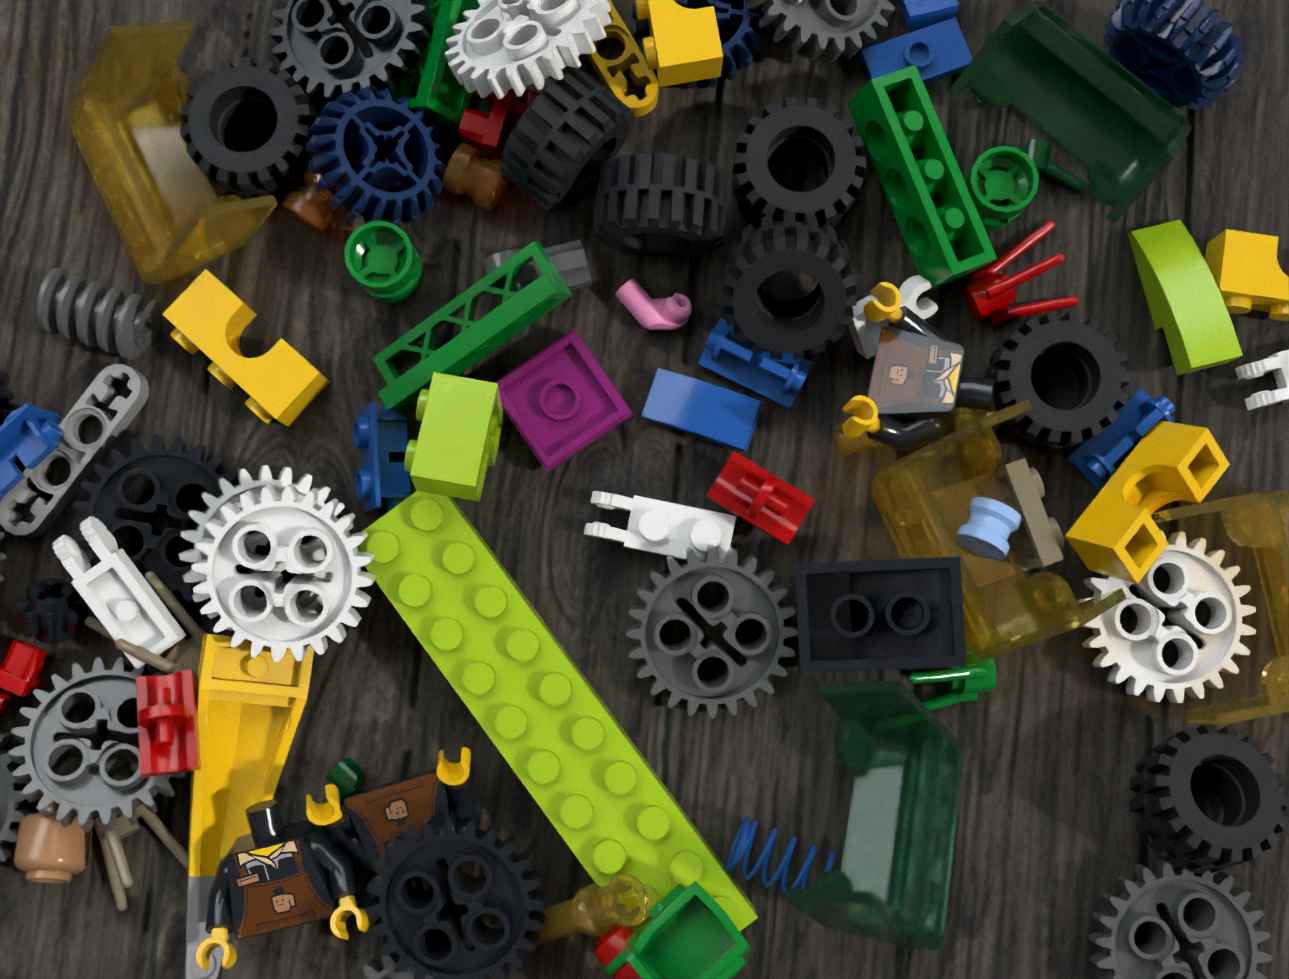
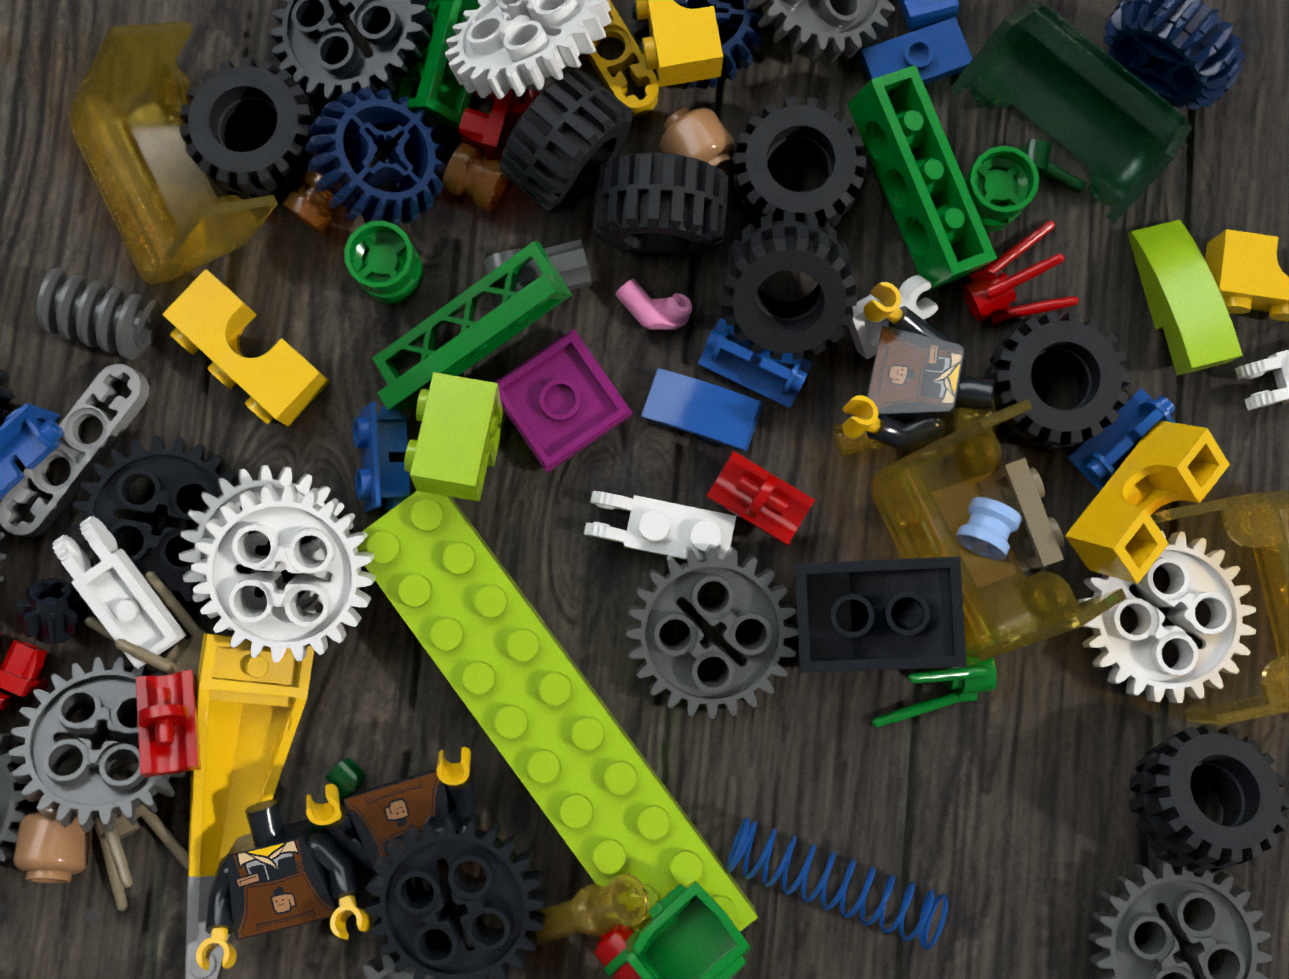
clear green windscreen [785,681,963,951] -> none
none -> medium nougat head [659,108,736,175]

